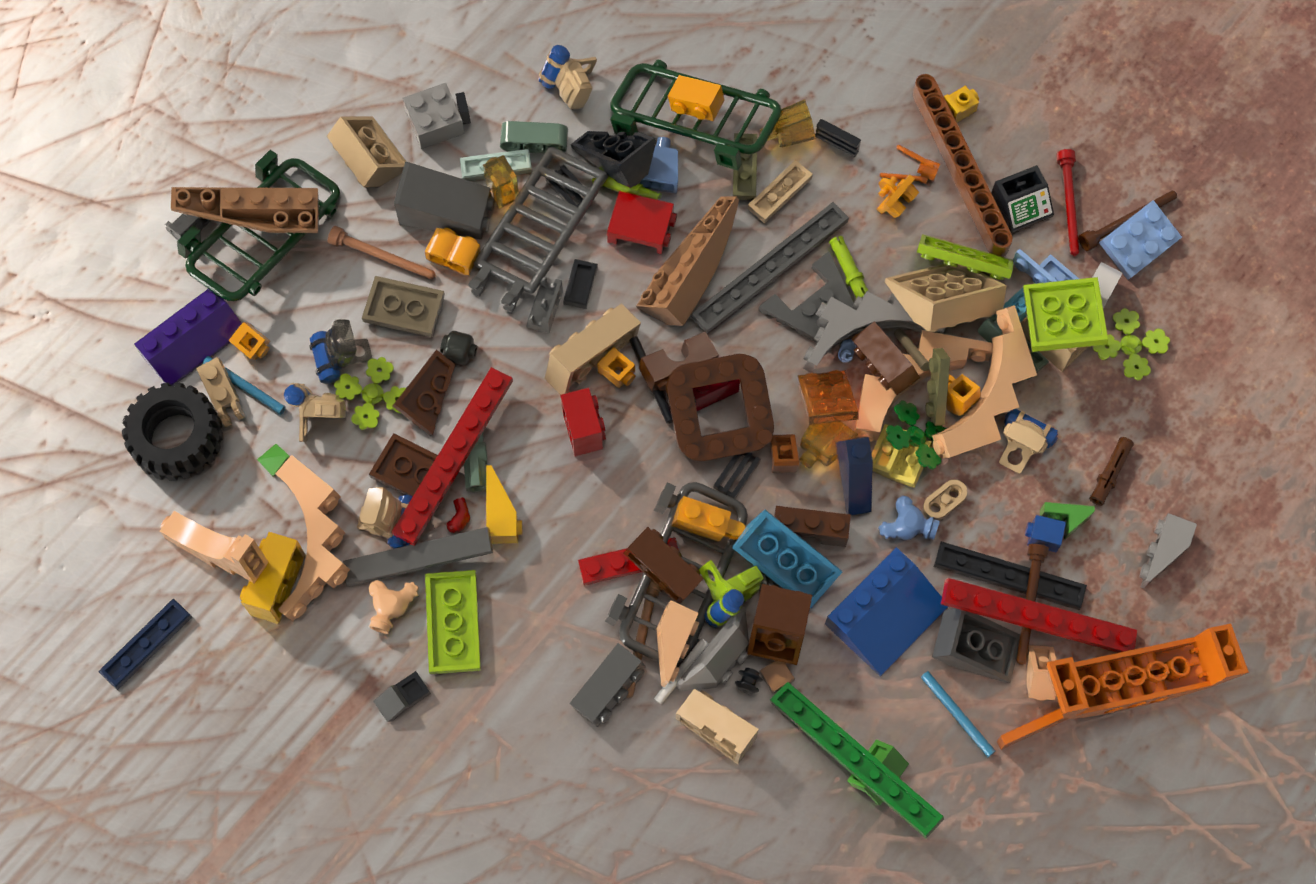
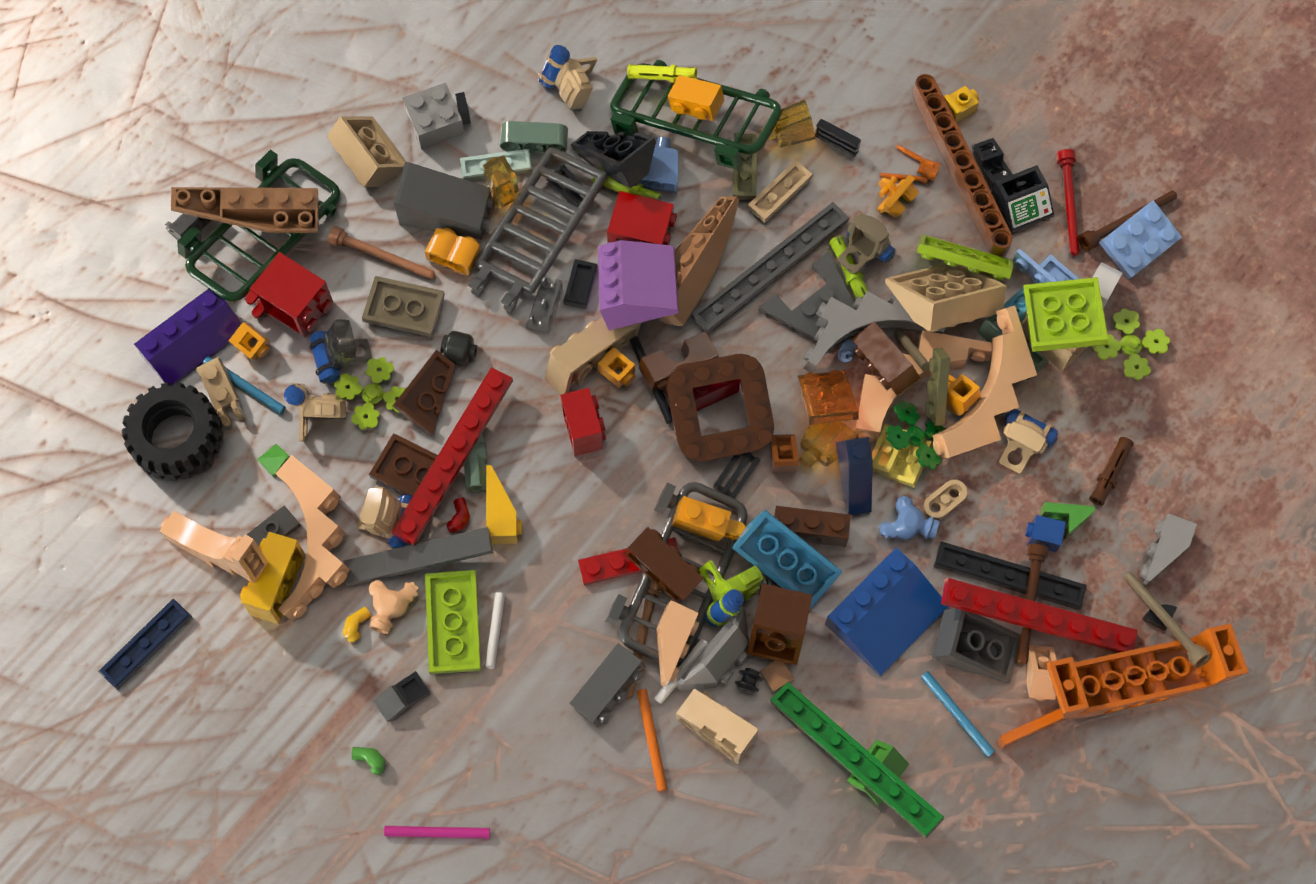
none -> red container [245,252,333,337]
none -> dark grey plate [246,505,301,546]
none -> yellow arm [342,606,372,643]
none -> bright green arm [352,747,386,775]
none -> dark pink bar [384,826,490,839]
none -> white bar [485,592,505,669]
none -> medium lavender slope [598,240,679,331]
none -> neon yellow pin [627,64,698,83]
none -> orange bar [637,689,668,792]
none -> dark tan piece [837,213,896,274]
none -> black slope [972,138,1013,189]
none -> dark tan piece [1124,572,1212,668]
none -> black tile [1142,604,1177,631]

